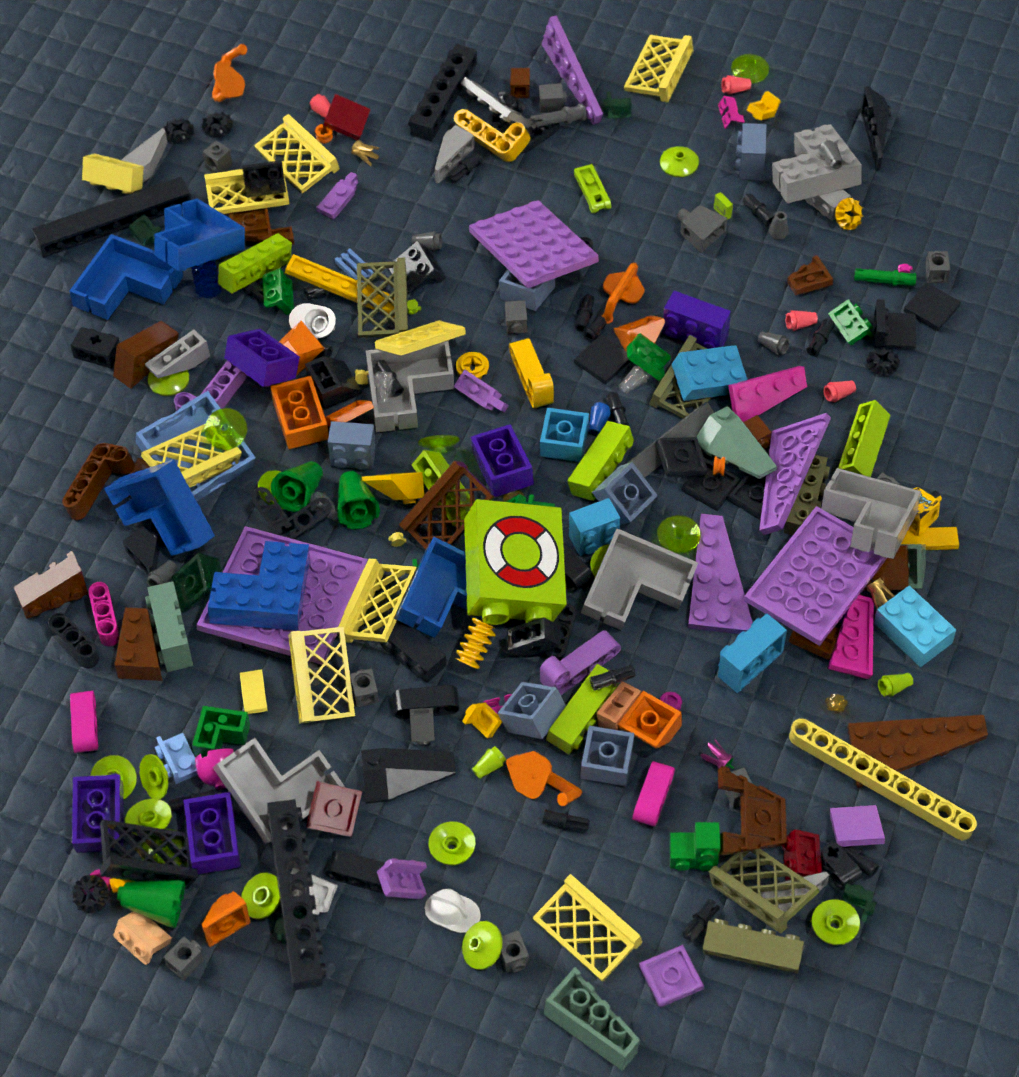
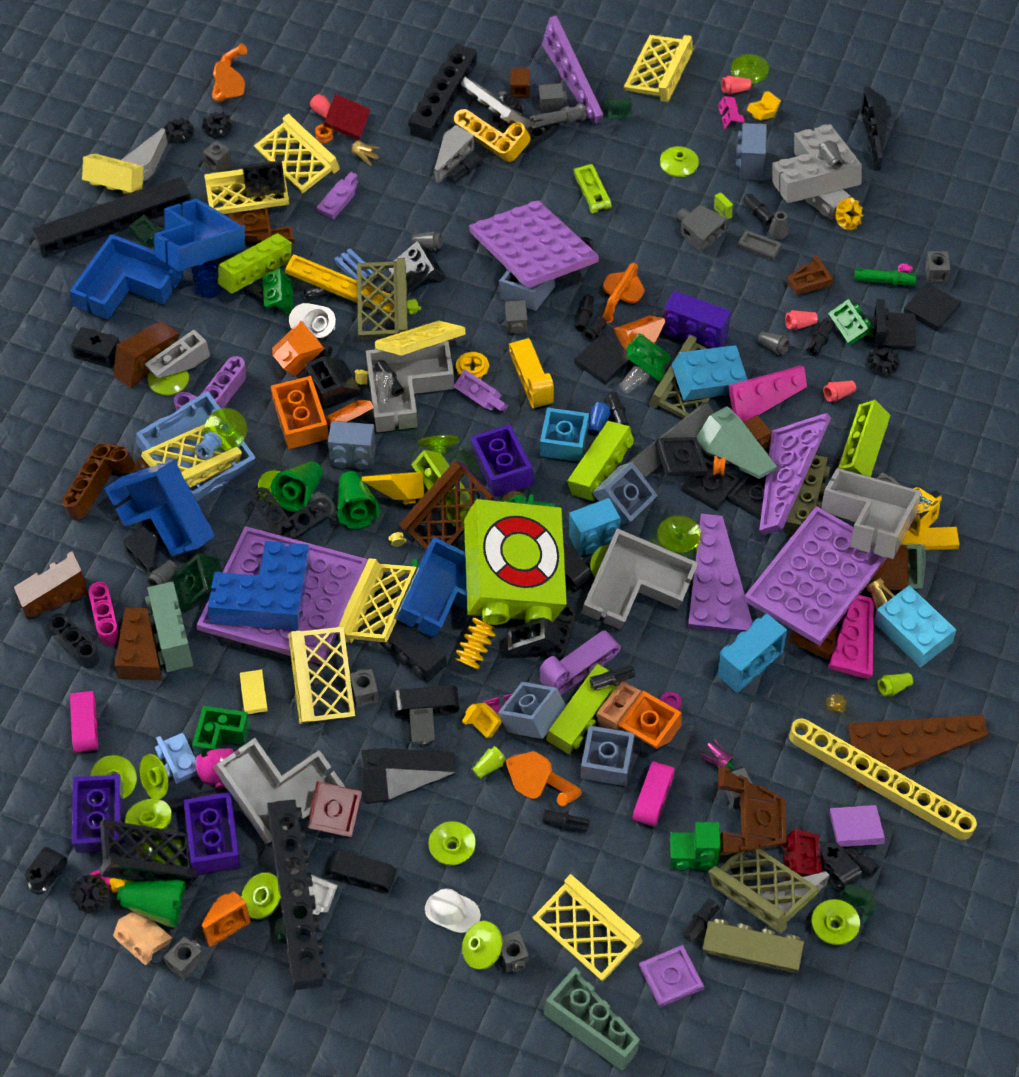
dark purple brick [224,329,300,387] -> none
medium lavender bracket [377,858,427,899] -> none
none -> black piece [25,847,67,894]
none -> medium blue bush [195,432,222,460]
none -> dark grey tile [737,230,782,262]

